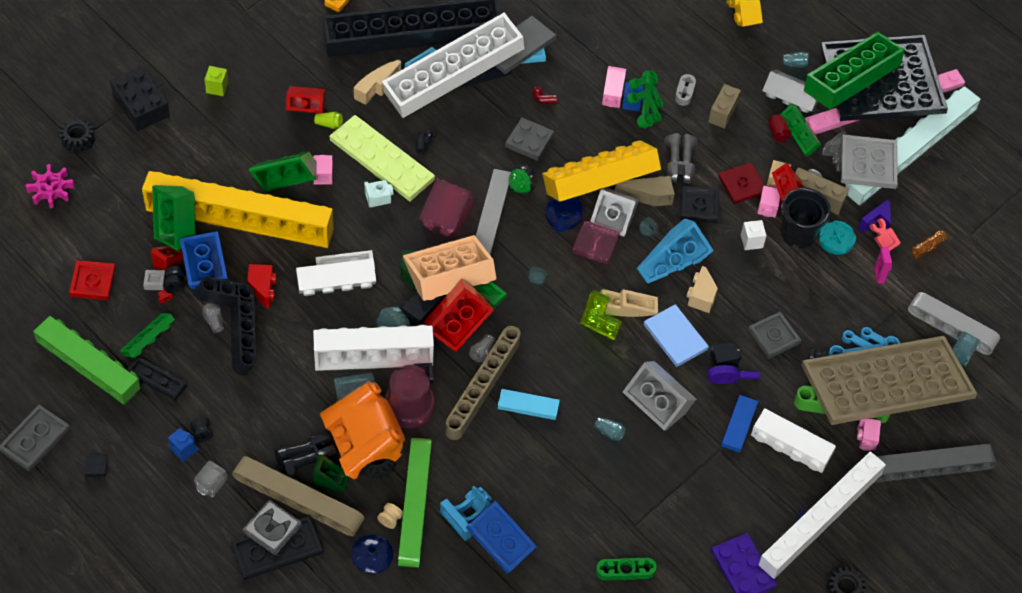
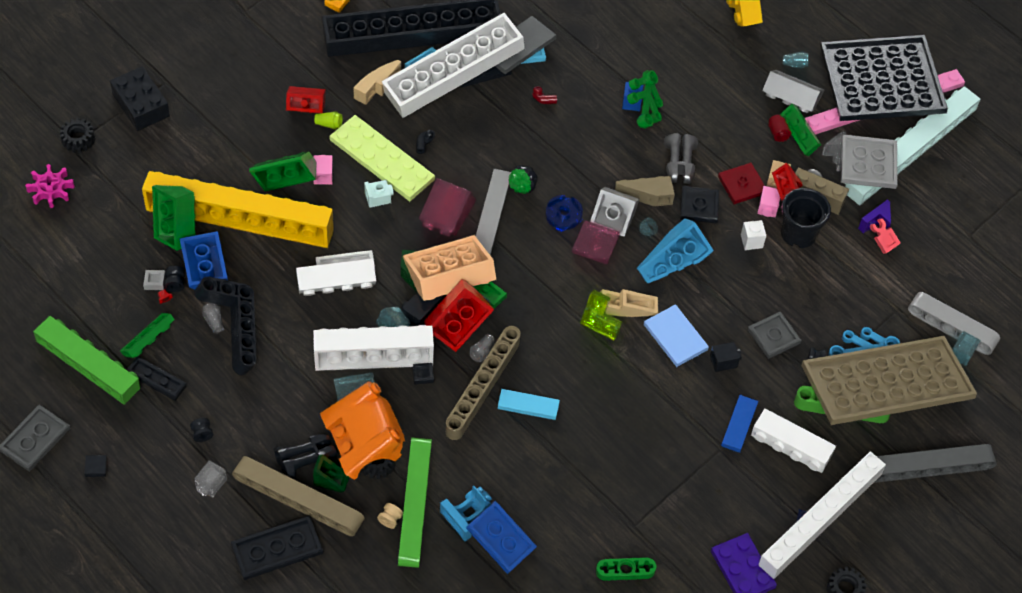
red plate [69,260,116,300] -> none
red slope [151,246,184,270] -> none
blue brick [168,428,199,462] -> none
lime brick [204,66,229,96] -> none
tile [243,500,302,555] -> none
red slope [247,264,276,308] -> none
clear blue dish [352,535,393,574] -> none
clear pink piece [385,365,435,428] -> none
dark grey plate [505,117,554,161] -> none
clear light blue piece [528,266,548,284] -> none
yellow brick [542,141,661,202] -> none
clear light blue cone [595,417,626,441] -> none
bright pink slope [602,66,626,108] -> none
light grey slope [623,361,696,431] -> none
light grey beam [675,74,696,106] -> none
tan slope [686,266,718,313] -> none
dark purple piece [707,365,760,384] -> none
dark tan brick [708,84,741,129] -> none
green brick [804,32,905,110] -> none
teal tile [818,221,856,255] -> none
bright pink brick [857,418,881,451] -> none
dark pink plate [874,247,892,284] -> none
clear orange pin [912,230,948,258] -> none

